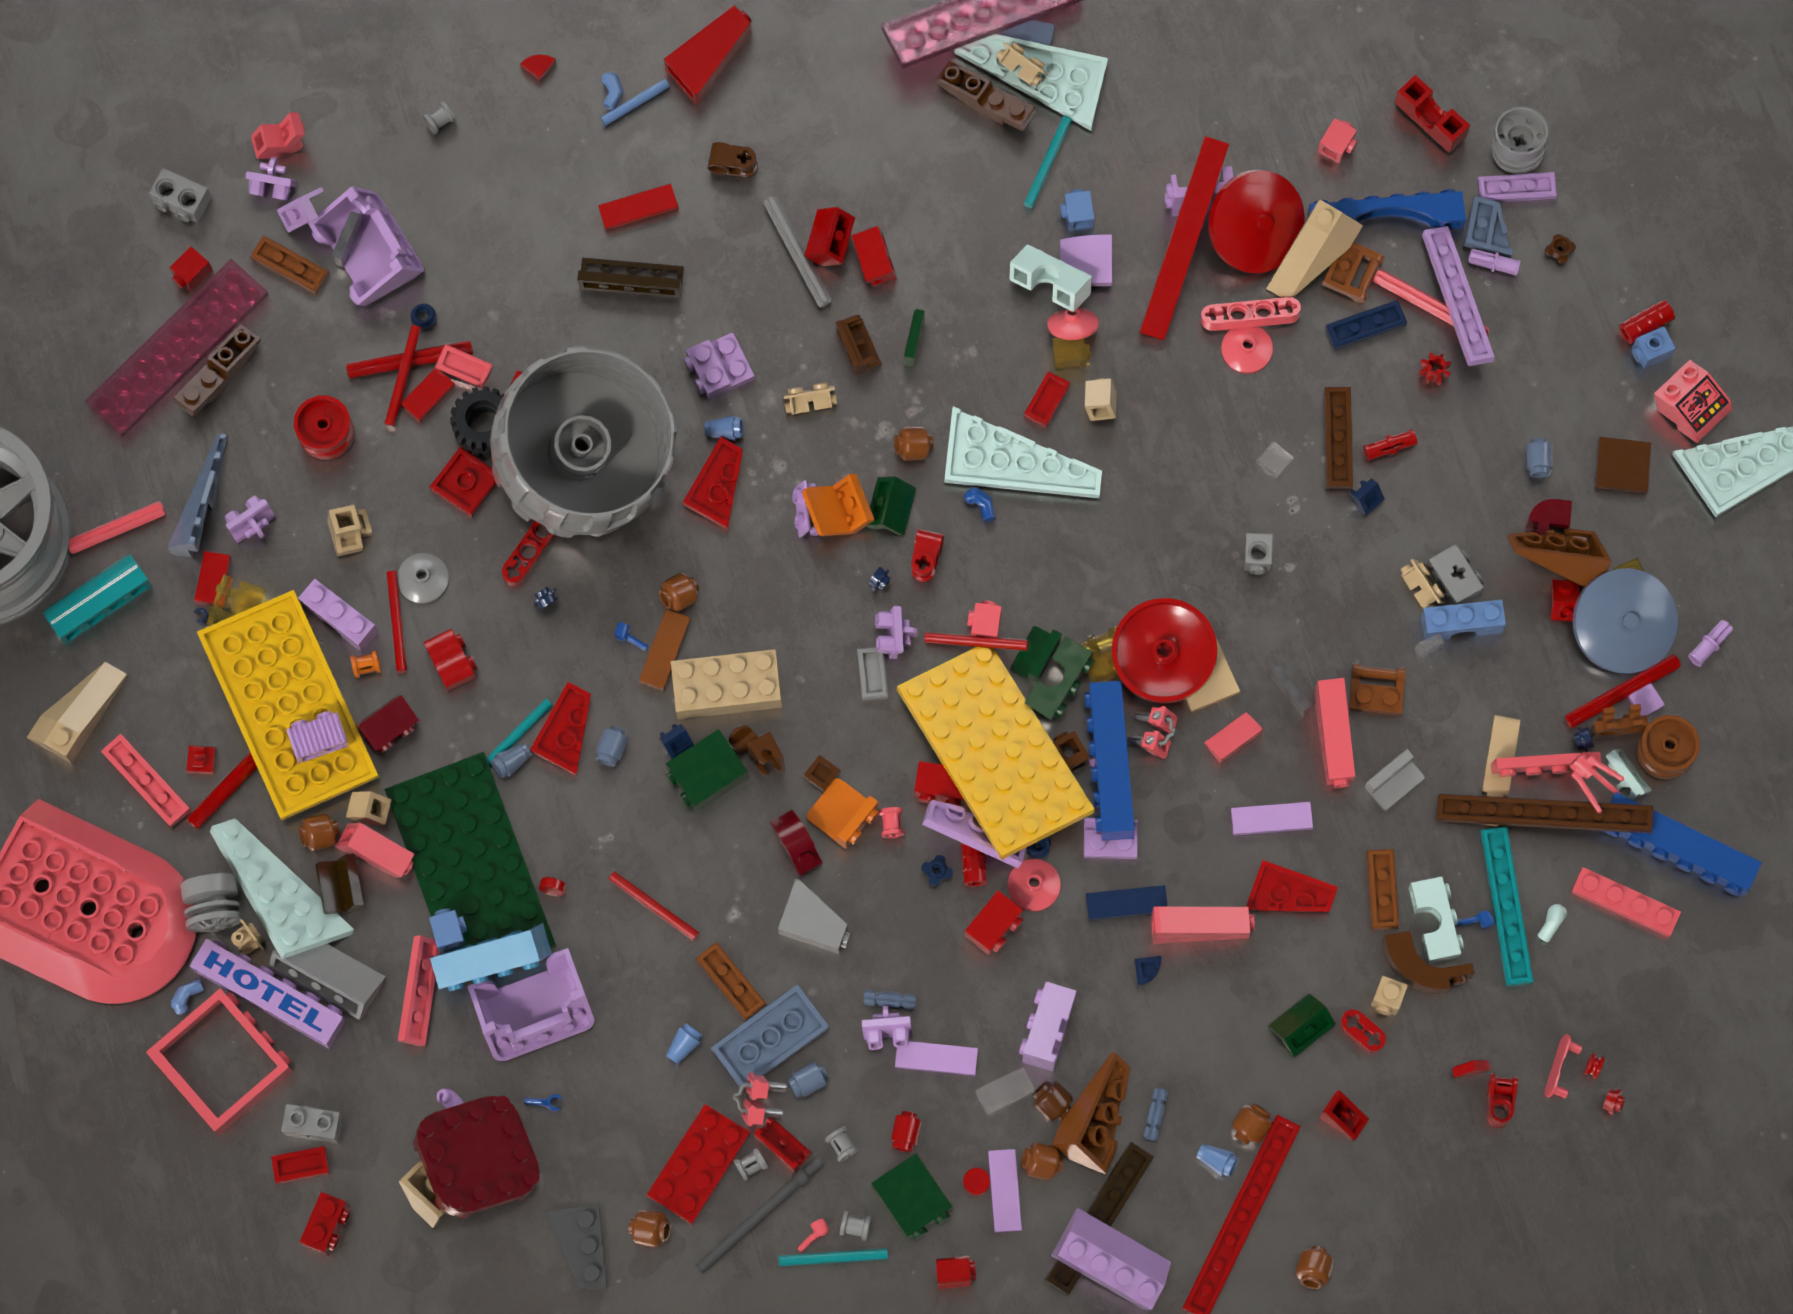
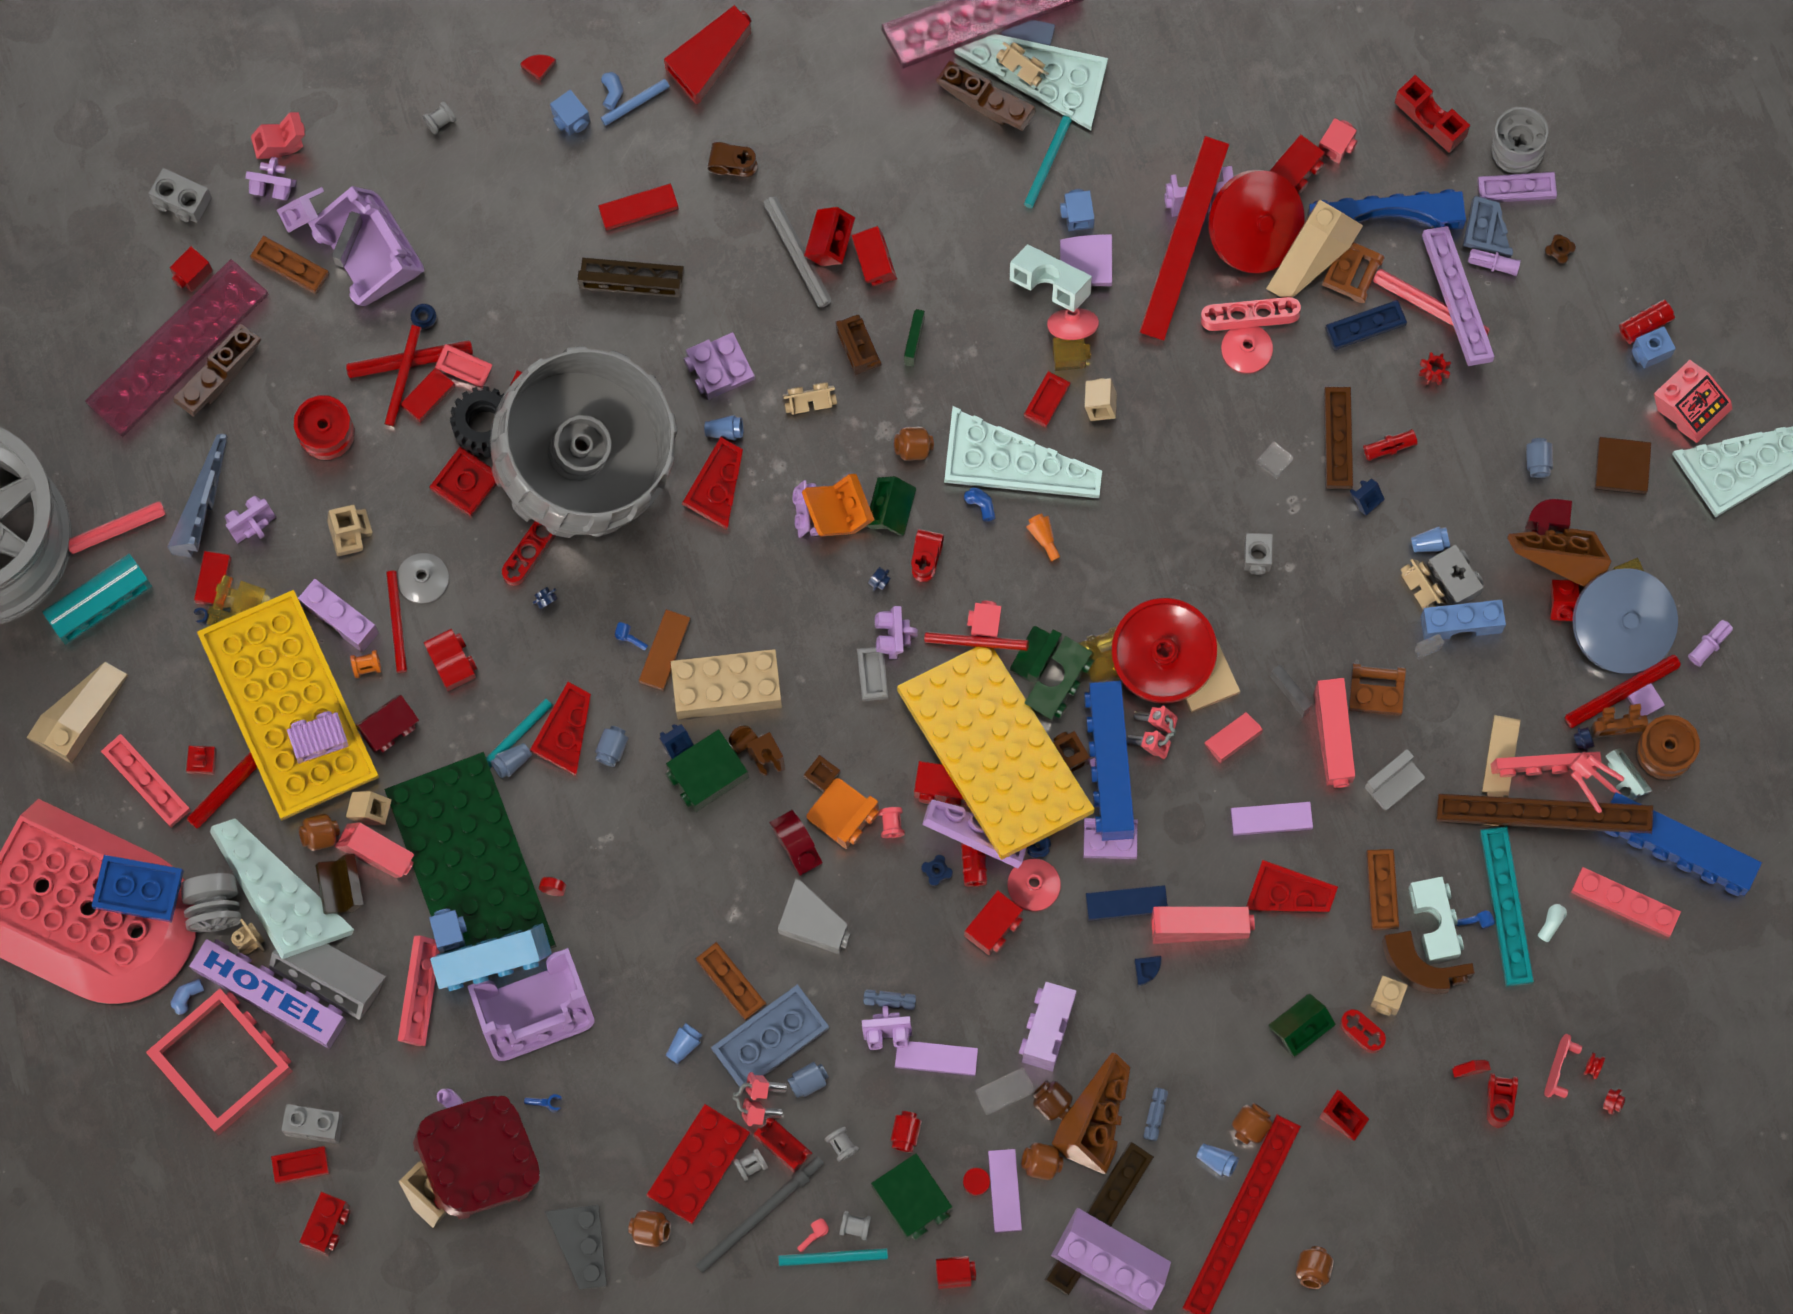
red bar [608,871,700,941] -> none
dark orange head [659,573,699,611] -> none
none -> blue plate [92,855,184,923]
none -> medium blue brick [550,90,590,136]
none -> orange cone [1026,513,1060,562]
none -> red brick [1269,134,1325,194]
none -> medium blue cone [1411,526,1450,553]

